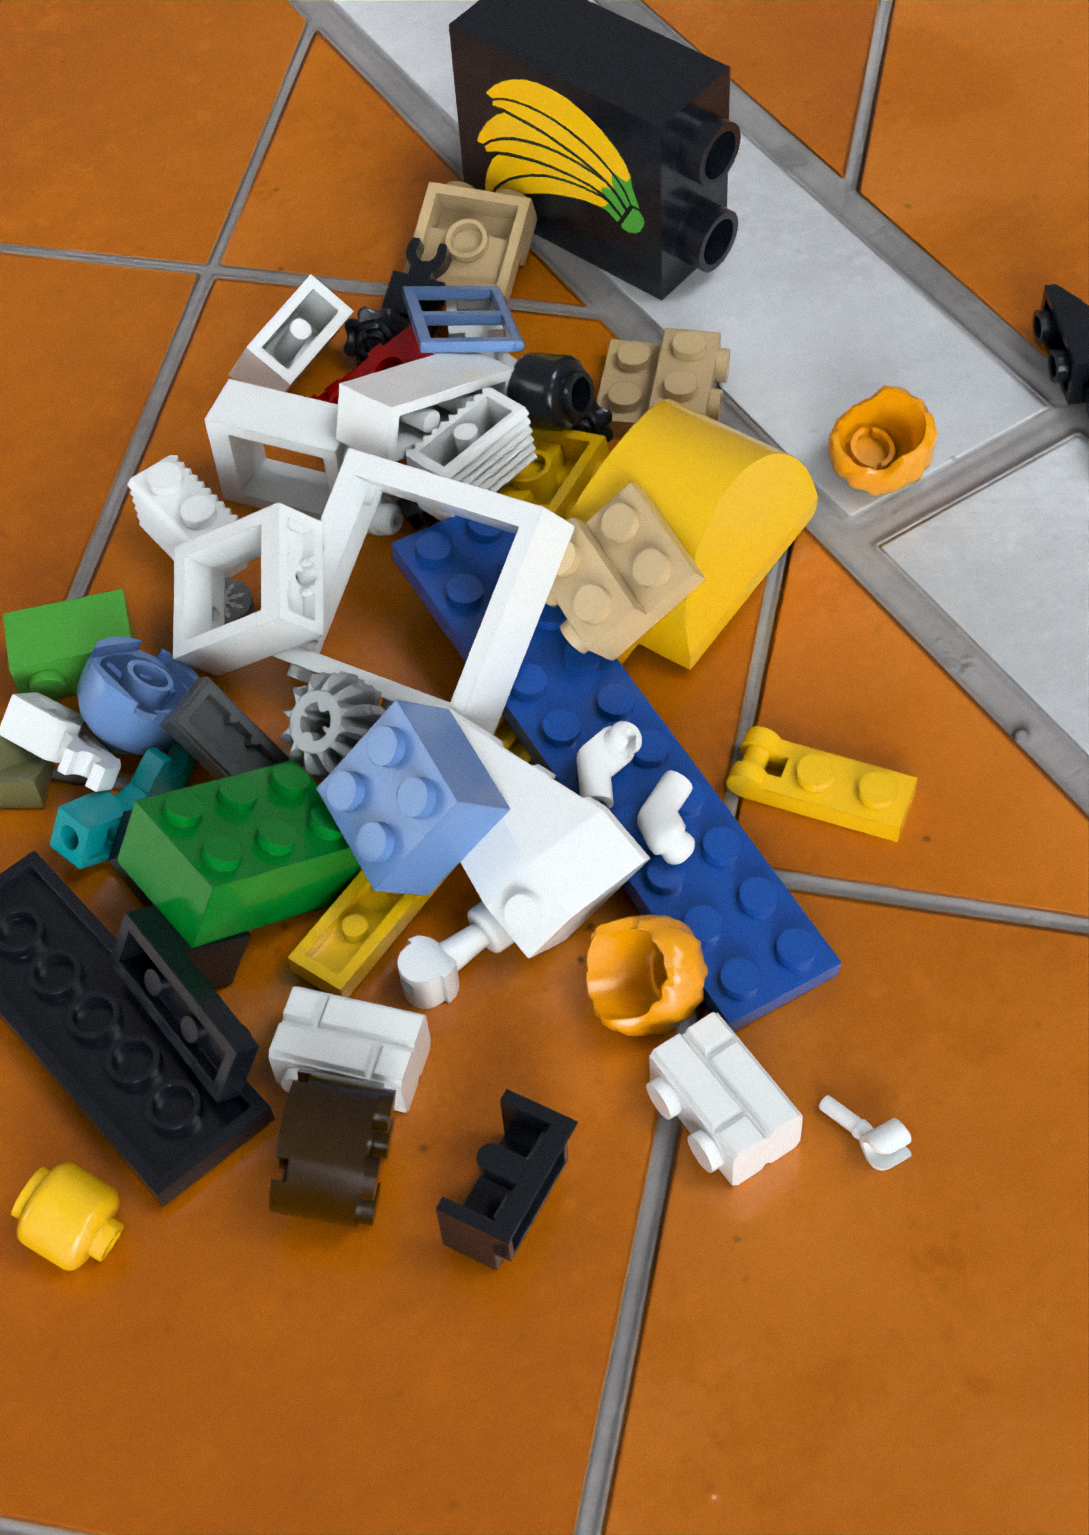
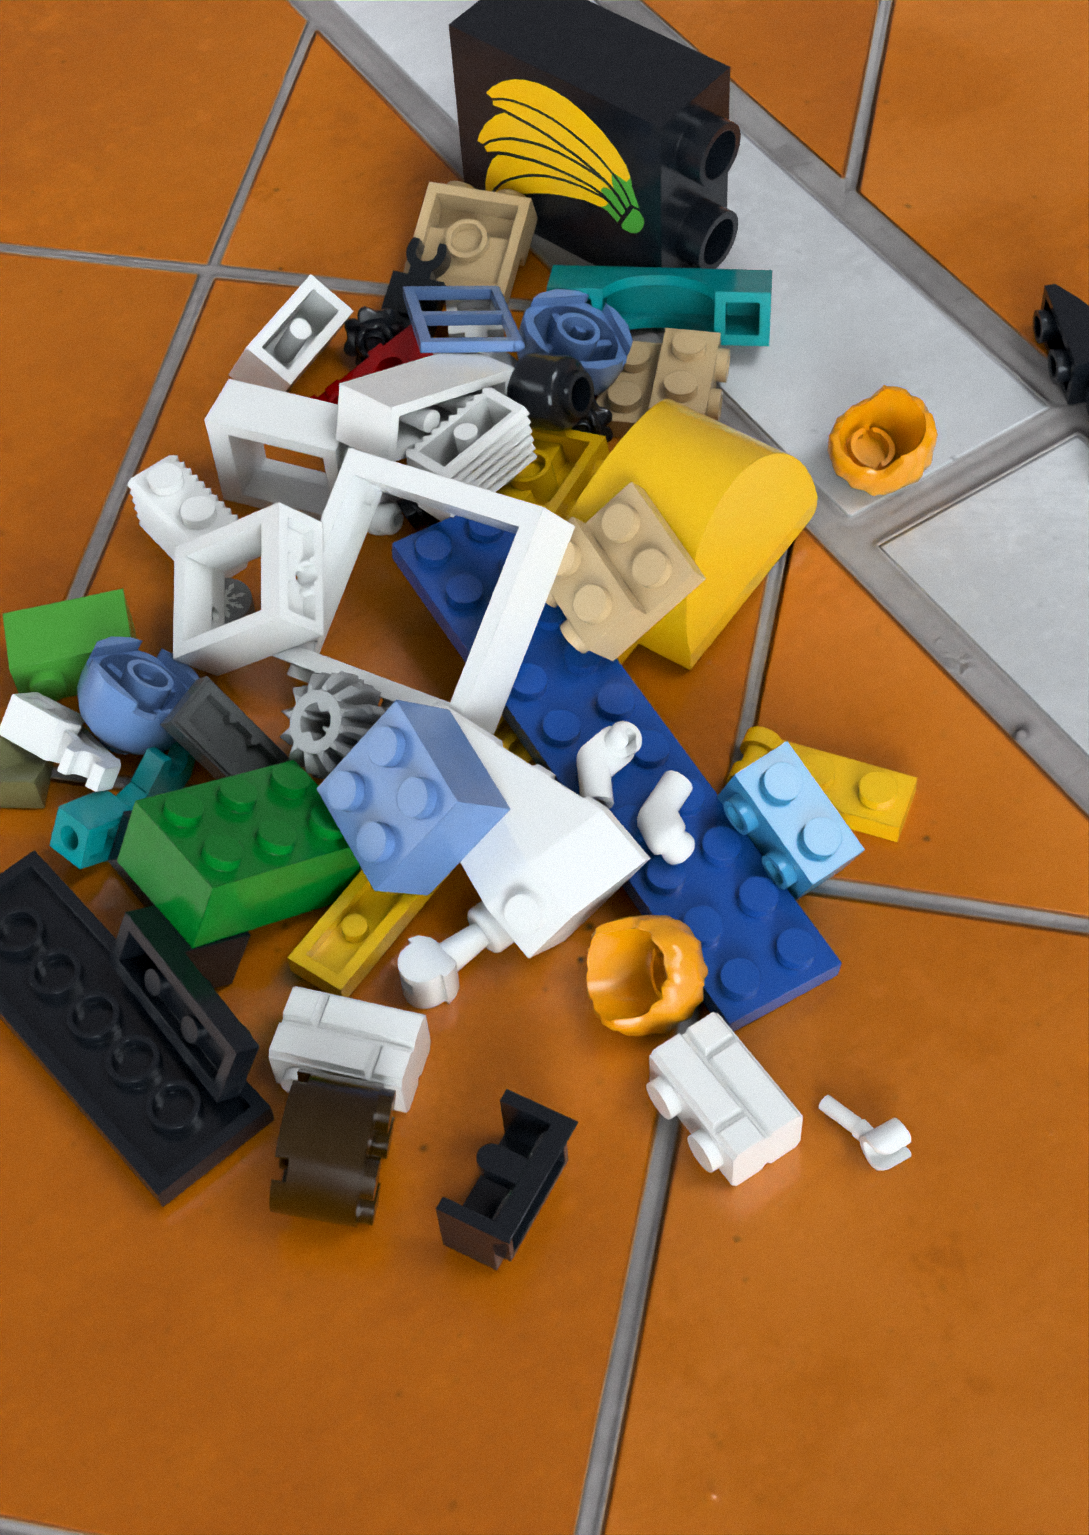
yellow head [11,1162,125,1271] -> none
none -> medium blue cylinder [517,289,633,397]
none -> teal arch [547,265,773,346]
none -> brick [717,741,865,901]

